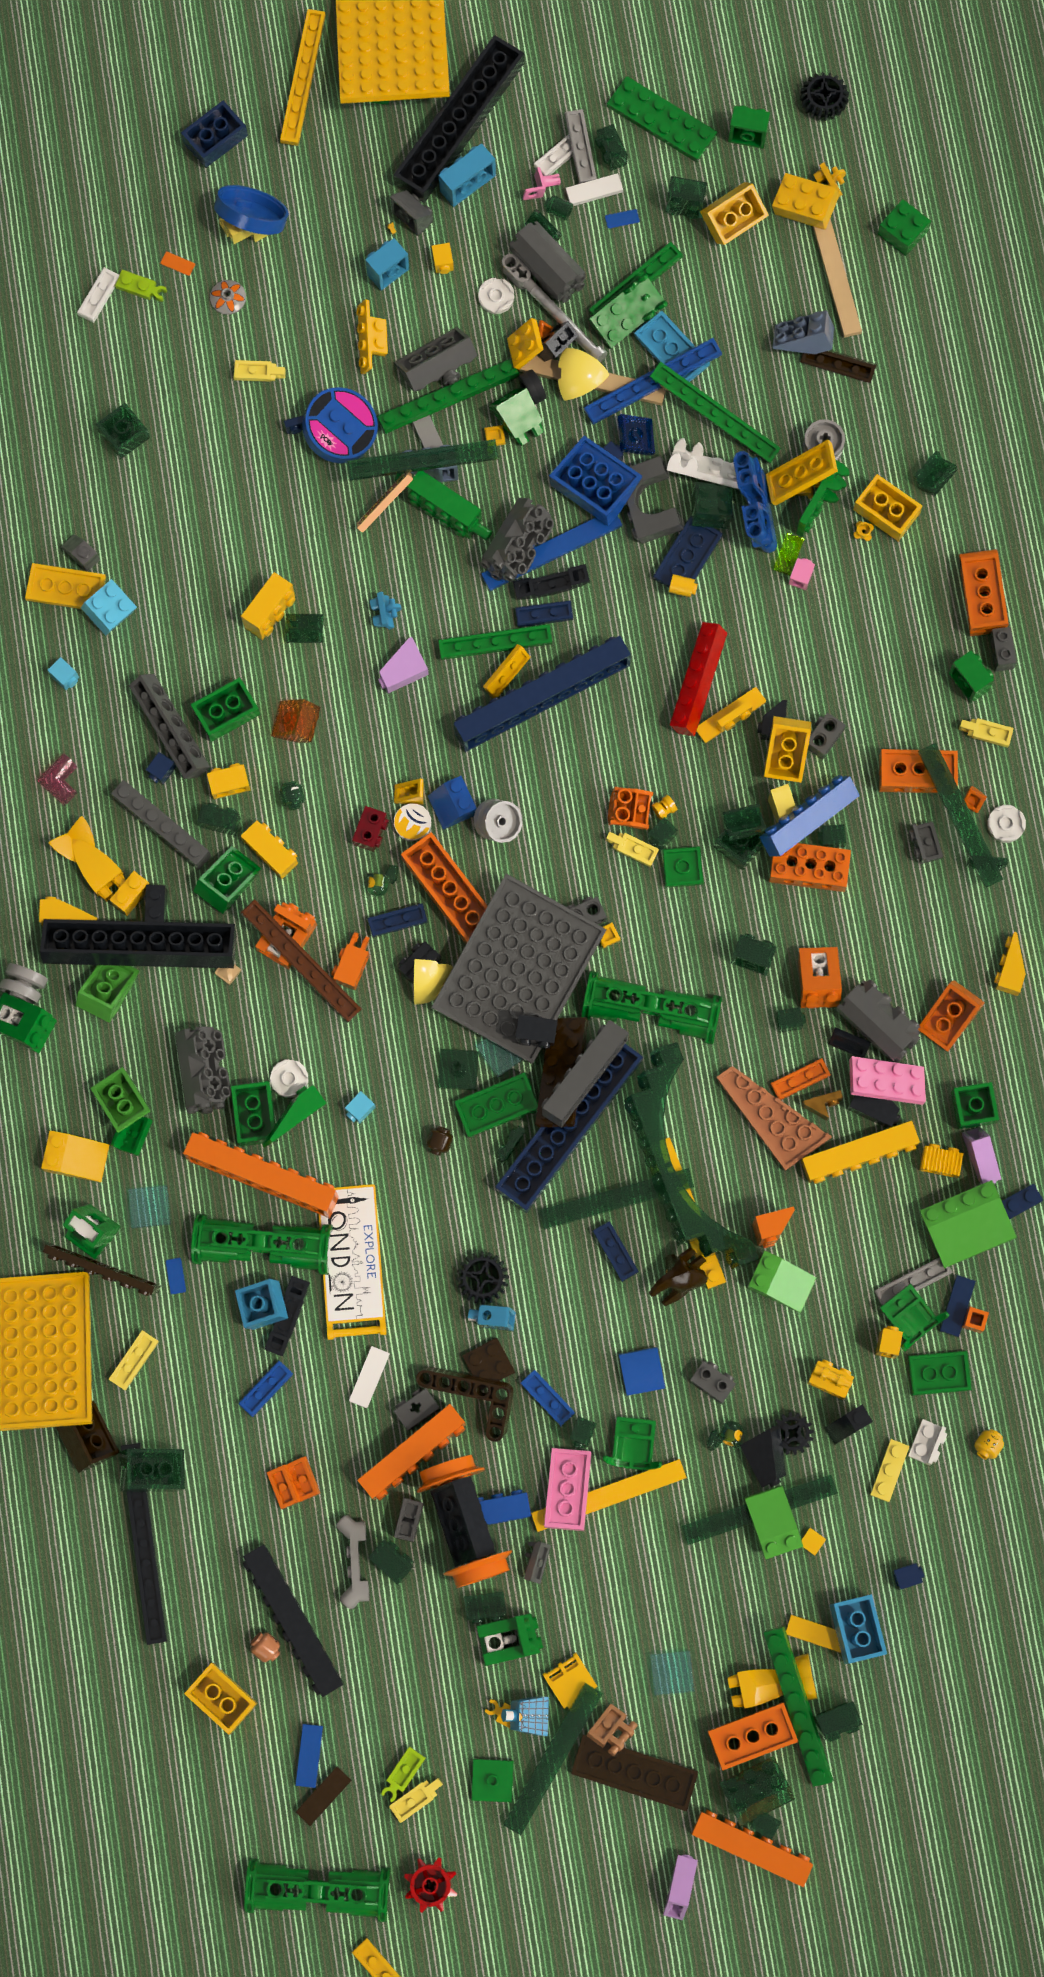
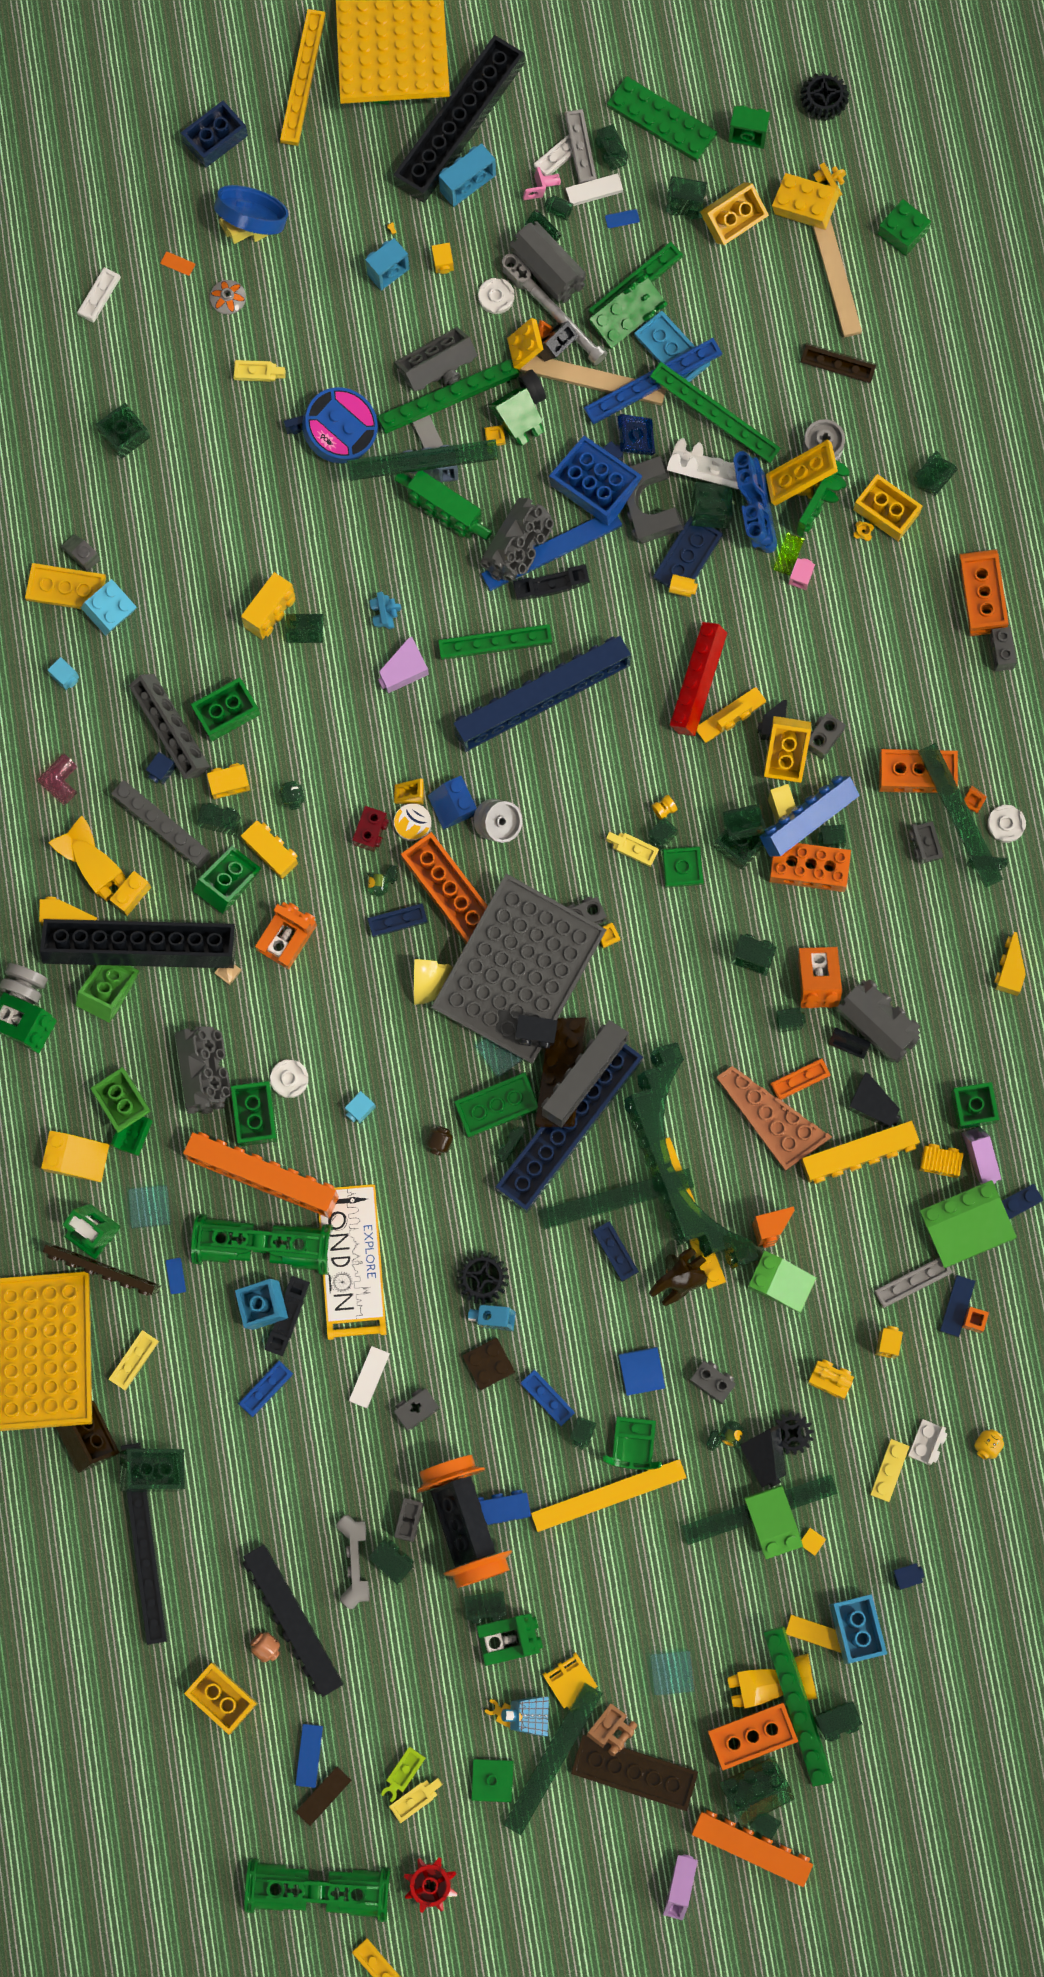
lime plate [115,270,167,302] -> none
black brick [145,885,168,922] -> none
reddish brown tile [240,899,361,1023] -> none
green slope [262,1085,327,1148] -> none
orange slope [267,1457,320,1509] -> none
clear orange slope [271,699,320,743] -> none
orange hinge [331,932,370,990] -> none
yellow bracket [356,299,388,374] -> none
light nougat tile [357,470,413,532] -> none
orange brick [357,1404,466,1501] -> none
dark grey slope [390,190,433,236] -> none
black brick [398,941,441,985] -> none
dark brown beam [416,1367,514,1442] -> none
clear green tile [438,1049,479,1091] -> none
yellow tile [483,644,531,699] -> none
dark blue tile [515,600,573,627] -> none
dark grey plate [524,1541,551,1584] -> none
bright pink plate [544,1448,592,1531] -> none
light yellow brick [558,348,609,401] -> none
green piece [581,971,722,1045] -> none
orange slope [607,787,653,830] -> none
sand blue slope [773,310,834,354] -> none
pearl gold slope [802,1090,843,1120] -> none
black slope [825,1404,873,1445] -> none
bright pink plate [849,1056,926,1105] -> none
green piece [879,1283,949,1351] -> none
green tile [908,1351,972,1396] -> none
orange slope [918,980,985,1052] -> none
green brick [949,650,994,703] -> none
light yellow hinge [959,718,1014,748] -> none

